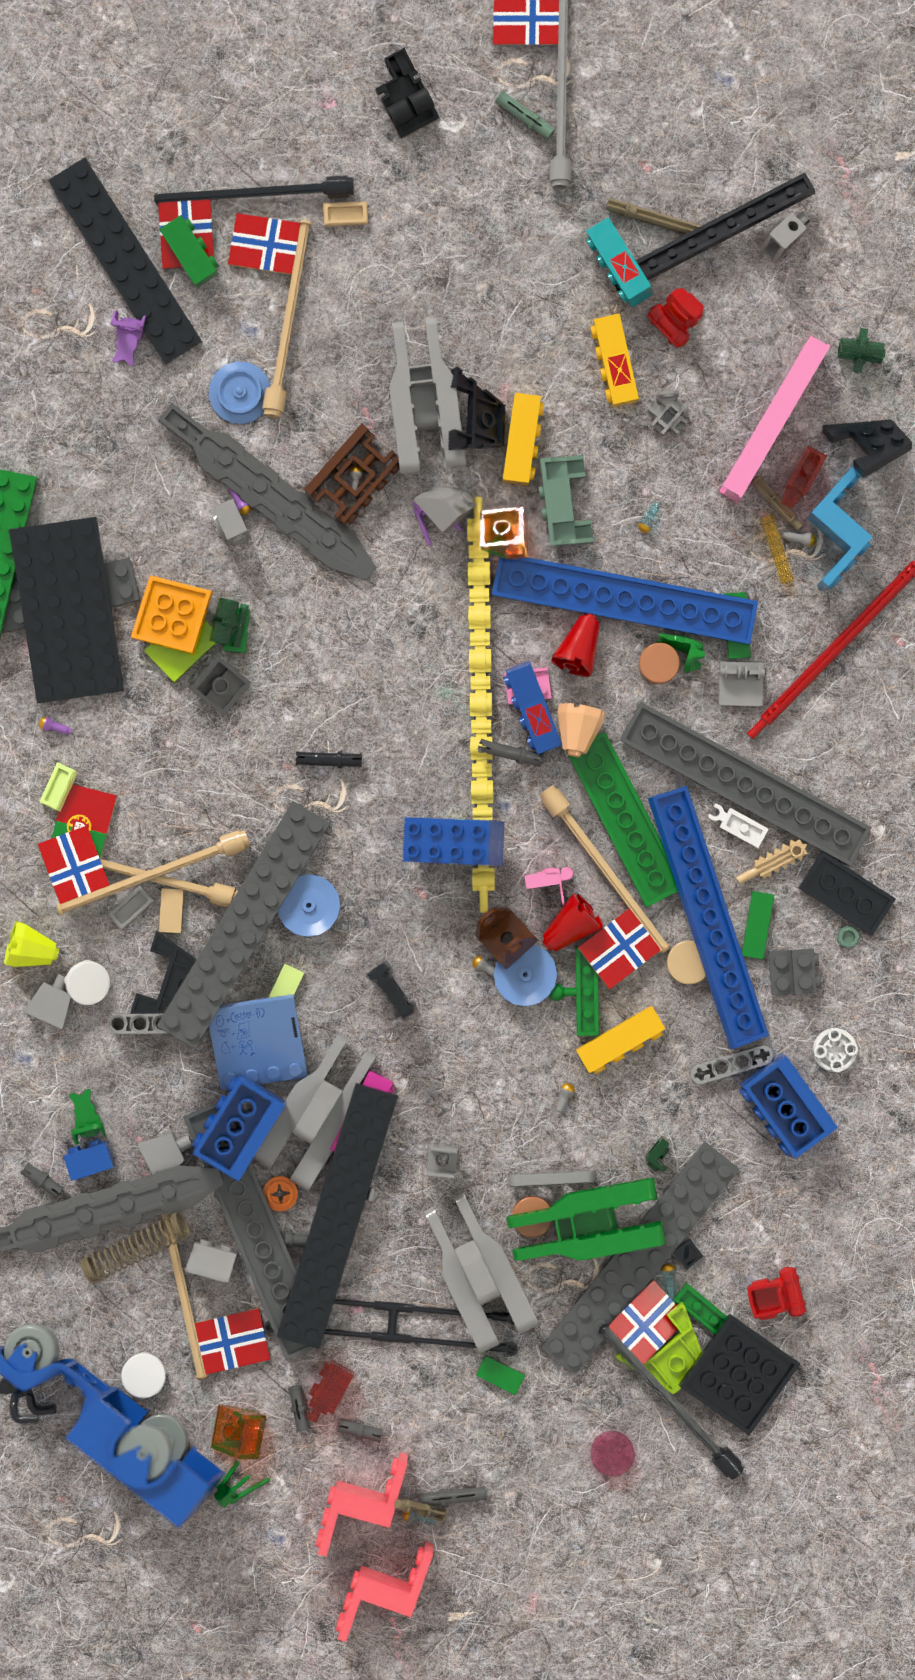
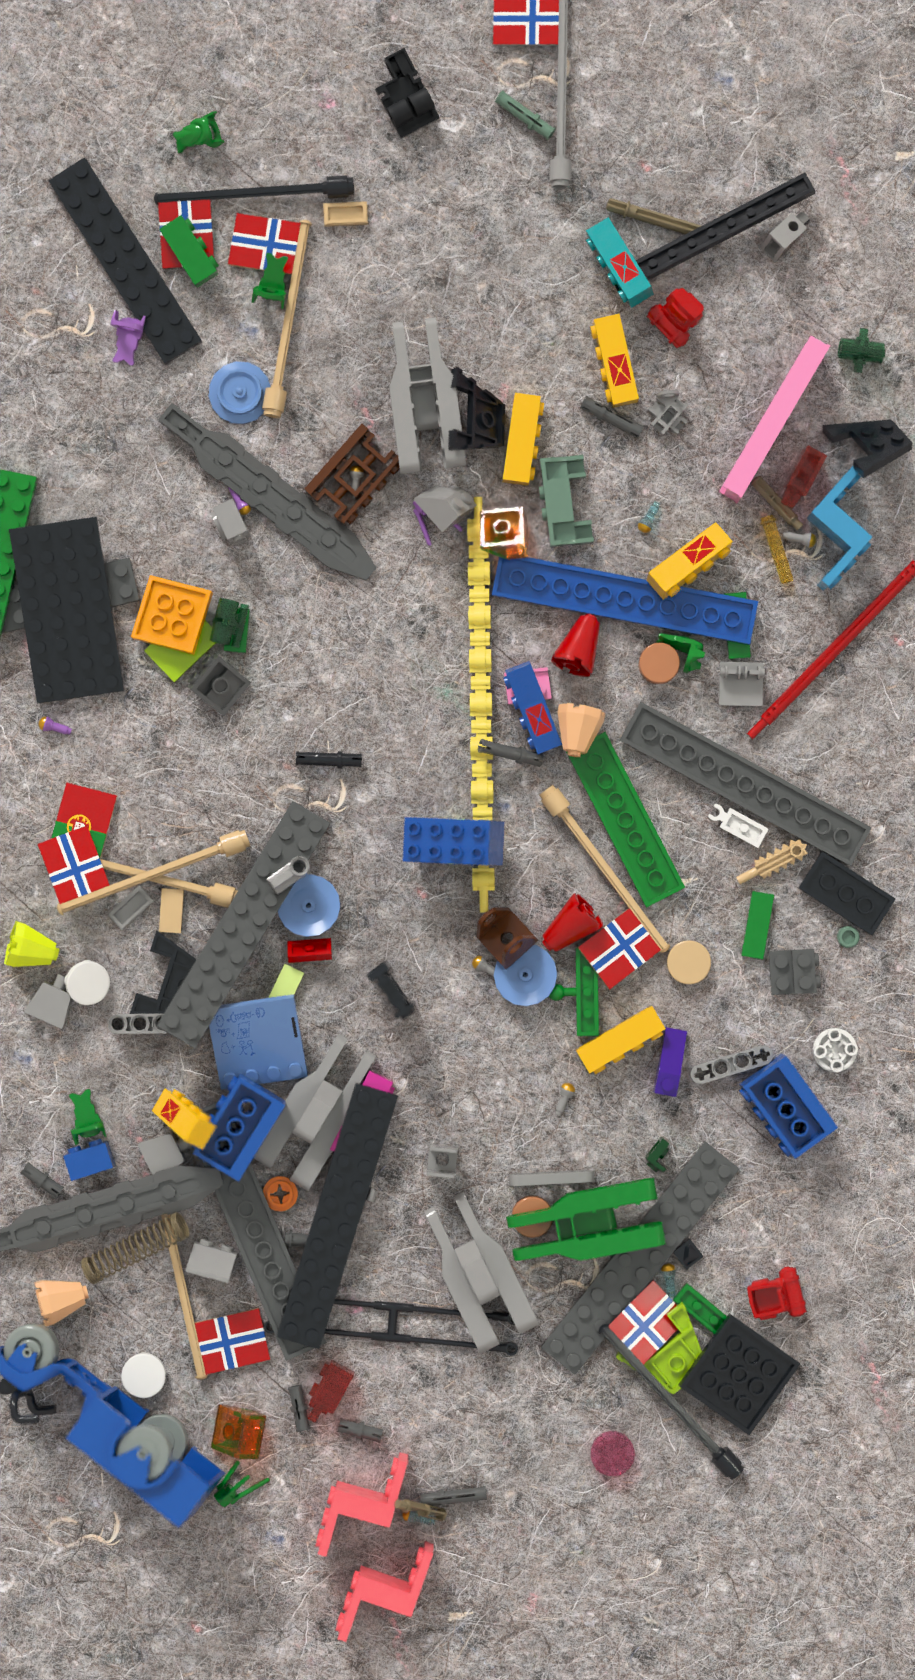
yellowish green tile [40,762,78,811] -> none
green tile [476,1355,525,1395] -> none
bright pink piece [525,867,573,905] -> none
blue plate [648,786,769,1049] -> none
none -> light nougat cone [34,1280,89,1327]
none -> yellow brick [152,1088,216,1150]
none -> green hair [173,111,224,154]
none -> green hair [252,253,288,309]
none -> light grey piece [266,856,309,895]
none -> red plate [287,938,332,963]
none -> dark grey pin [580,396,644,439]
none -> yellow brick [646,522,733,600]
none -> dark purple slope [653,1027,687,1097]

